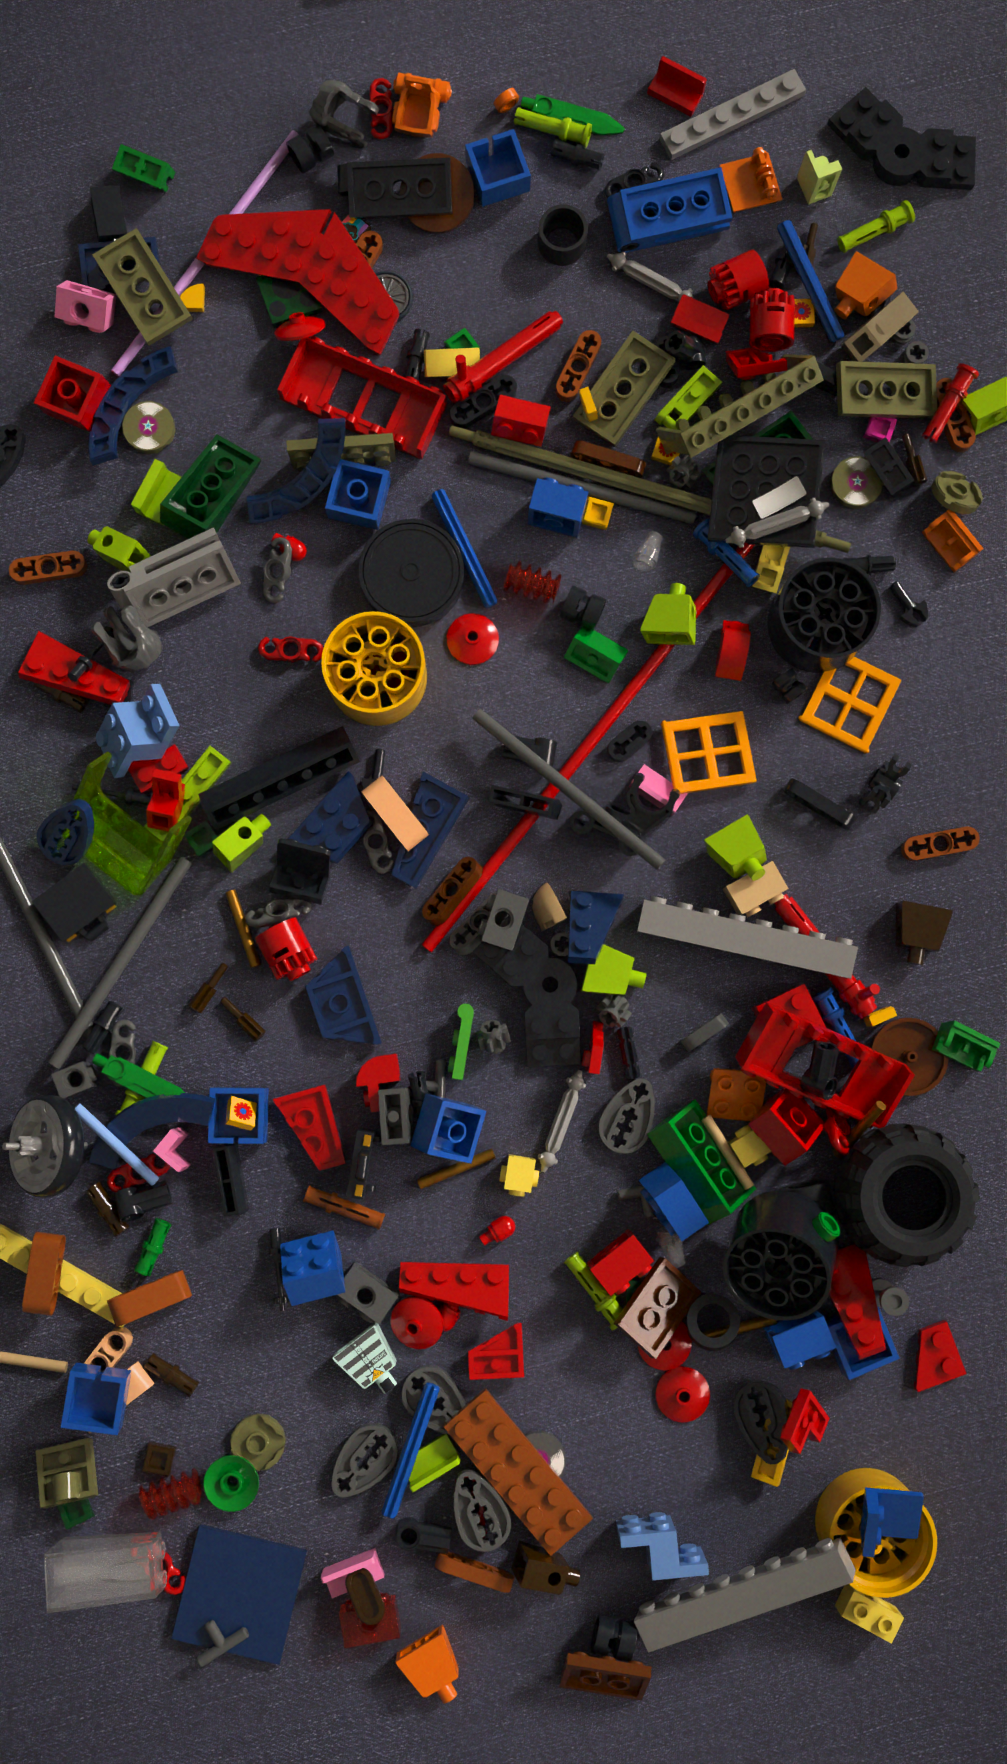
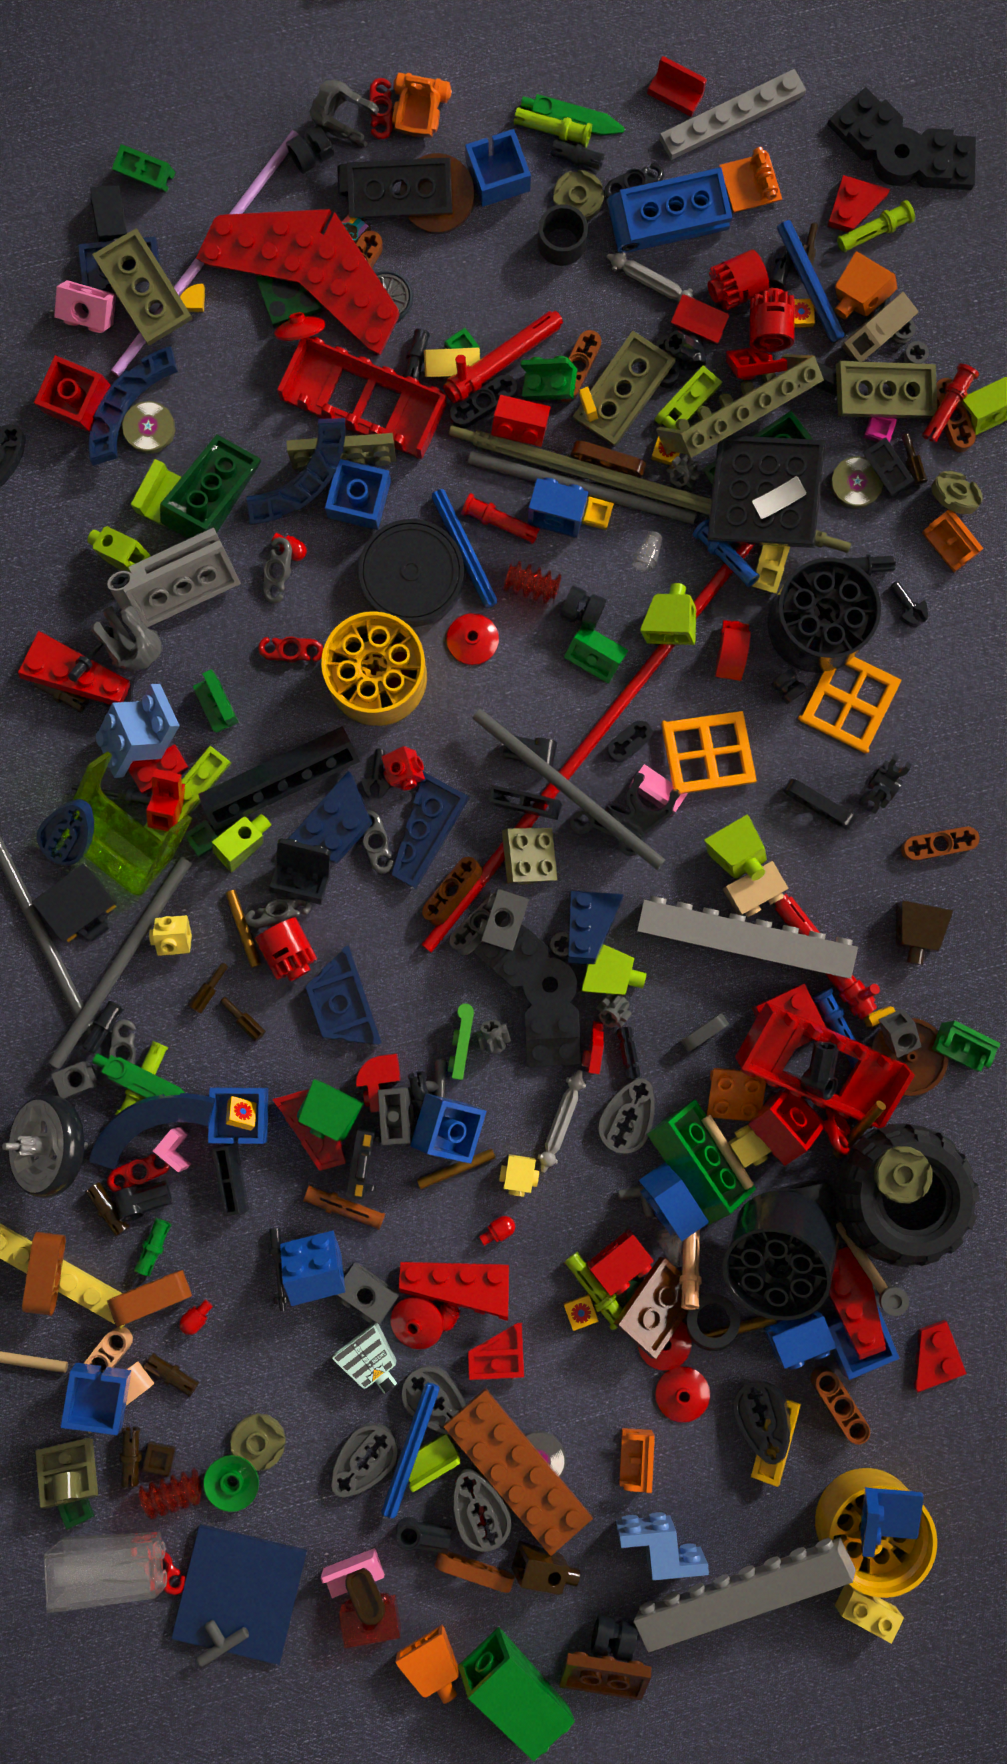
dark orange beam [9,551,88,585] -> none
light blue piece [75,1103,159,1186] -> none
light nougat beam [361,775,429,851] -> none
orange tile [493,88,519,113] -> none
tan brick [532,882,567,931] -> none
light grey wheel [725,498,829,548] -> none
red plate [780,1388,830,1454] -> none
yellowish green panel [797,150,842,205] -> none
green tile [812,1212,840,1242] -> none
none -> dark brown pin [119,1426,142,1488]
none -> light yellow brick [149,915,192,956]
none -> red cylinder [179,1299,213,1335]
none -> green bracket [193,669,239,733]
none -> green torso [297,1079,364,1141]
none -> red brick [382,746,425,791]
none -> green slope [458,1627,575,1762]
none -> red pin [461,493,540,544]
none -> olive plate [502,828,557,885]
none -> green bracket [520,356,577,401]
none -> olive tile [553,170,604,221]
none -> yellow tile [563,1294,599,1331]
none -> orange hinge [619,1428,655,1493]
none -> light nougat pin [679,1229,702,1310]
none -> dark orange beam [810,1366,870,1445]
none -> red wing [827,175,890,233]
none -> tan bar [836,1222,888,1294]
none -> olive tile [874,1146,932,1203]
none -> dark grey brick [878,1008,922,1058]

